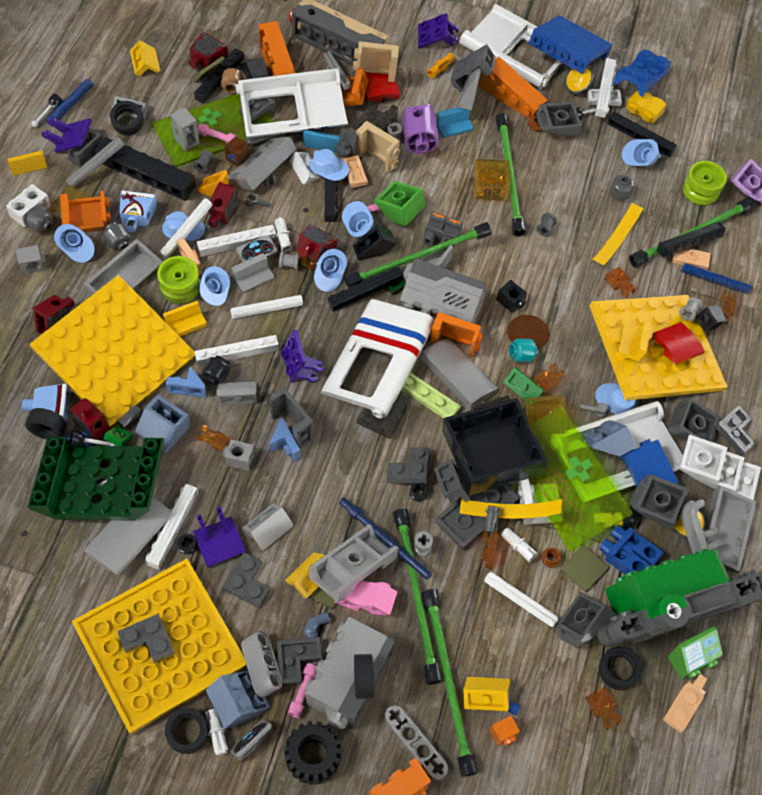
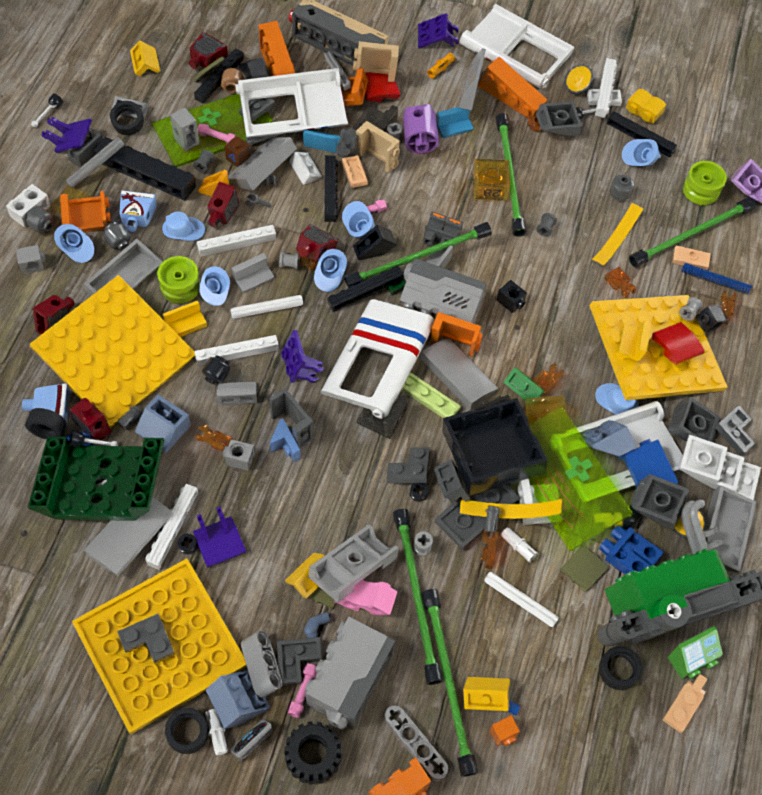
yellow panel [8,150,48,176] -> none
blue piece [46,79,94,127] -> none
green tile [104,426,133,446] -> none
white axle [161,198,213,258] -> none
medium blue slope [166,367,207,398] -> none
light nougat plate [178,238,202,275] -> none
dark grey plate [222,552,270,608] -> none
slope [236,235,278,263] -> none
light grey panel [242,503,293,550] -> none
white axle [274,217,292,252] -> none
light blue piece [310,149,349,181] -> none
dark blue bar [339,497,432,580] -> none
black tyre [354,654,374,699] -> none
bright green slope [374,180,426,226] -> none
dark grey panel [451,44,496,92] -> none
reddish brown sticker [507,315,549,349] -> none
teal head [509,338,538,363] -> none
blue panel [528,15,613,74] -> none
dark orange plate [541,547,562,568] -> none
dark grey slope [556,591,616,648] -> none
light grey hand [580,403,608,417] -> none
clear orange plate [585,687,621,730] -> none
blue piece [613,49,672,97] -> none
black piece [657,222,726,257] -> none

